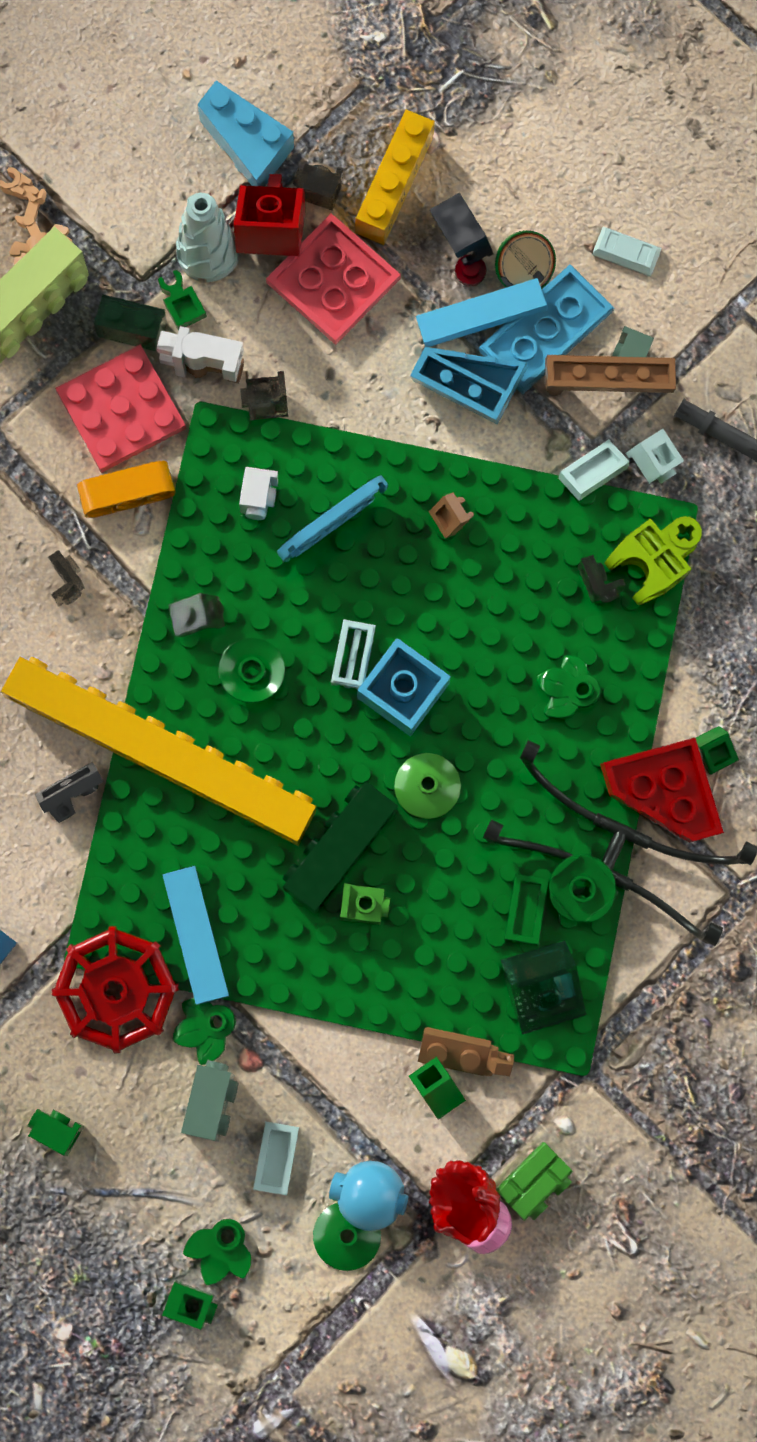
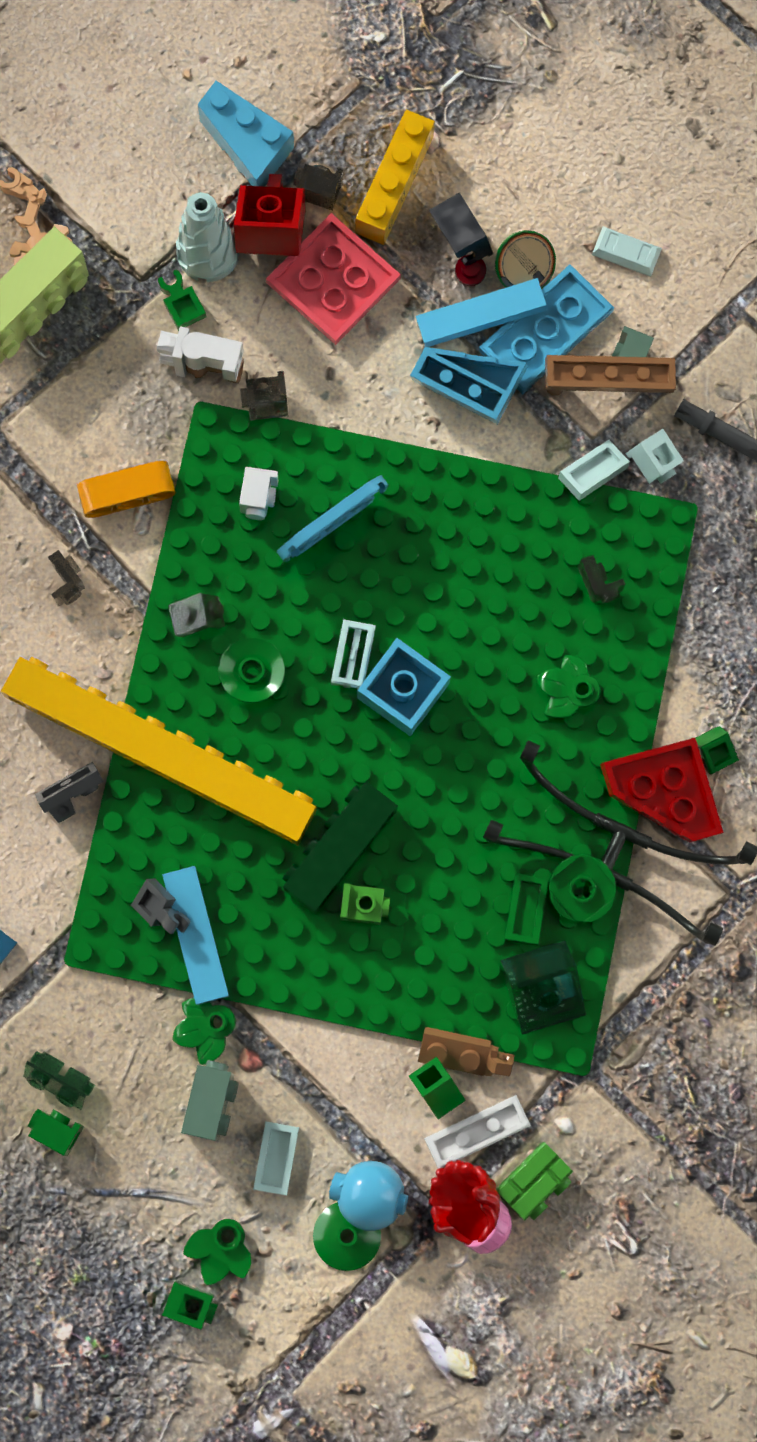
red plate [52,926,179,1054] -> none
coral plate [55,344,186,473] -> none
clear green brick [94,294,167,352] -> none
bright green dish [394,753,461,819] -> none
medium nougat tile [429,492,474,539] -> none
lime piece [604,516,702,605] -> none
none -> clear green hinge [23,1051,95,1110]
none -> dark grey plate [131,878,190,934]
none -> white tile [424,1095,531,1169]

